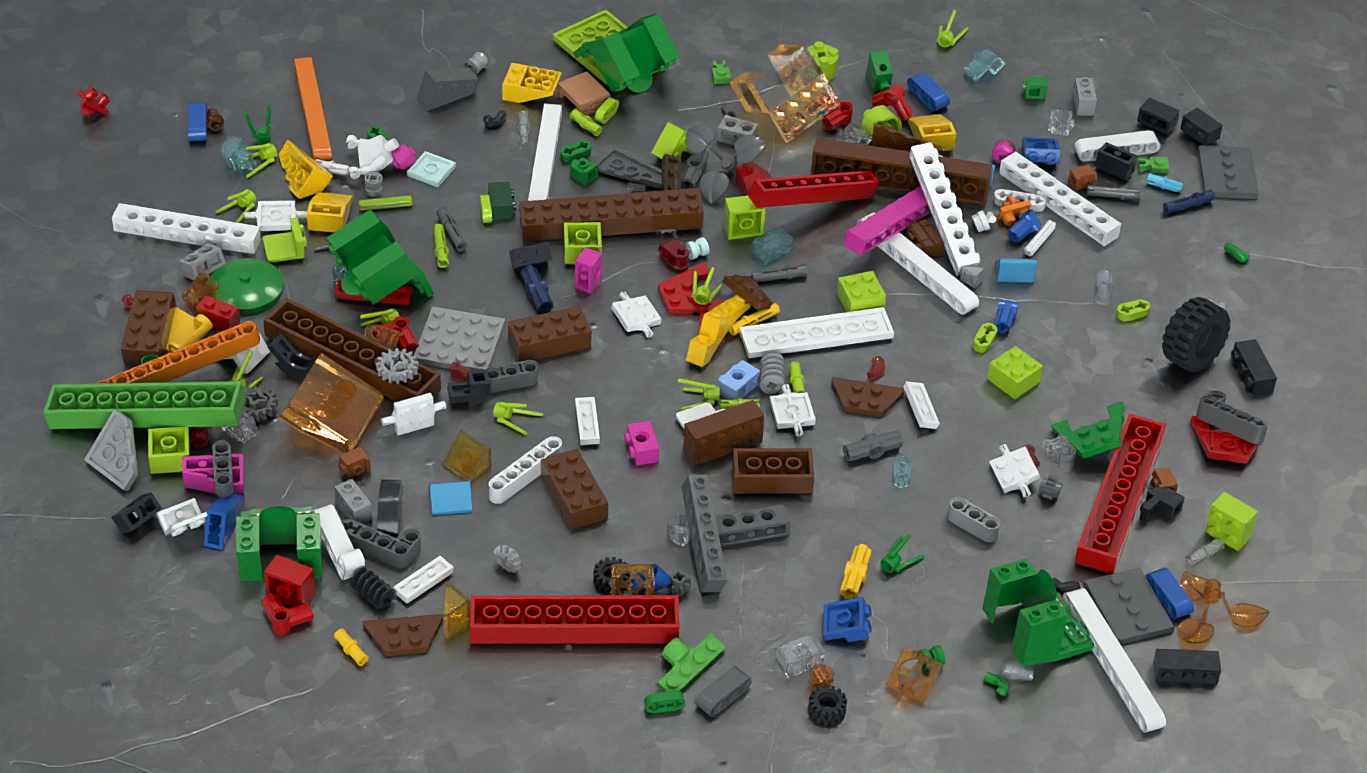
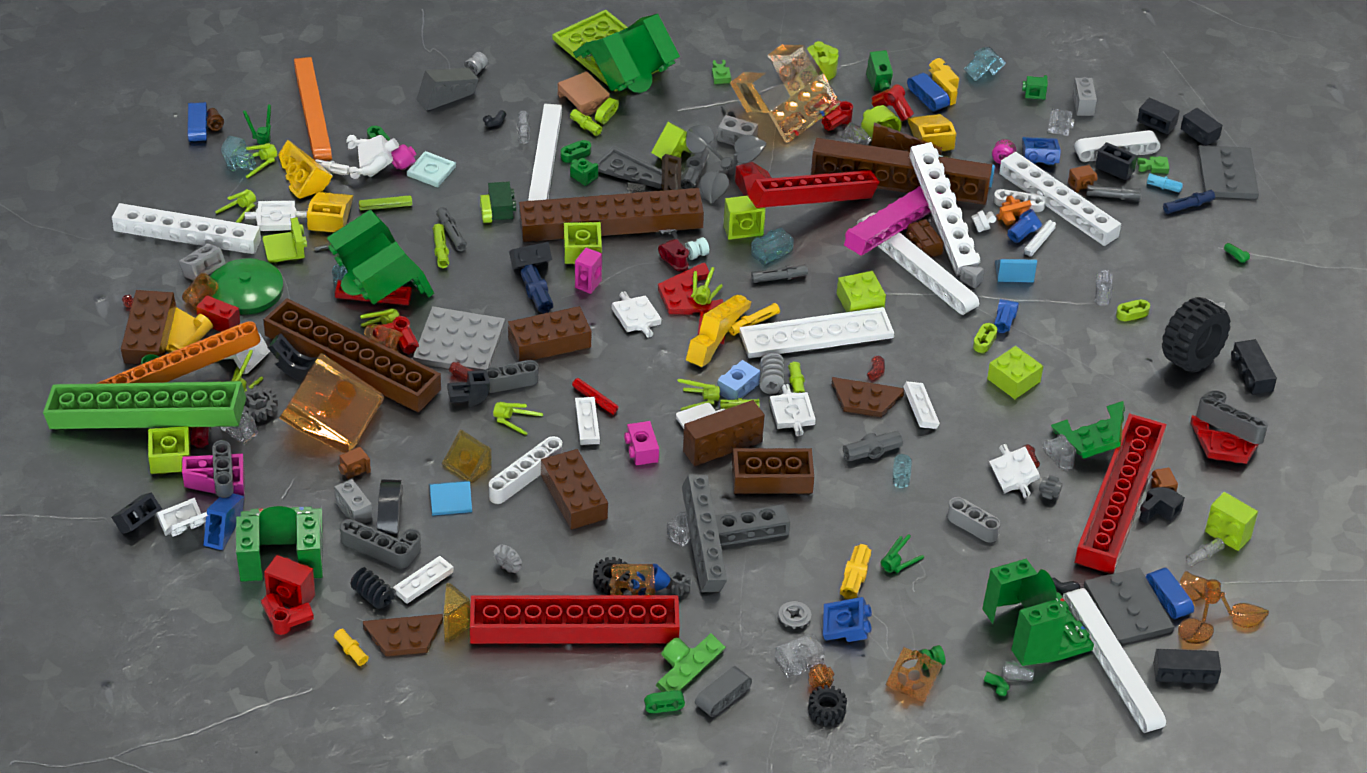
red hips [76,86,111,116] -> none
light grey plate [84,409,138,491] -> none
white beam [312,504,365,580] -> none
light grey wheel [365,172,383,197] -> none
light grey gear [376,348,419,384] -> none
white plate [381,393,446,436] -> none
yellow slope [502,63,562,103] -> none
reddish brown wing [722,274,772,309] -> none
lime plant [936,10,969,48] -> none
none -> red axle [572,378,619,414]
none -> light grey gear [778,601,811,629]
none -> yellow plate [929,58,959,105]

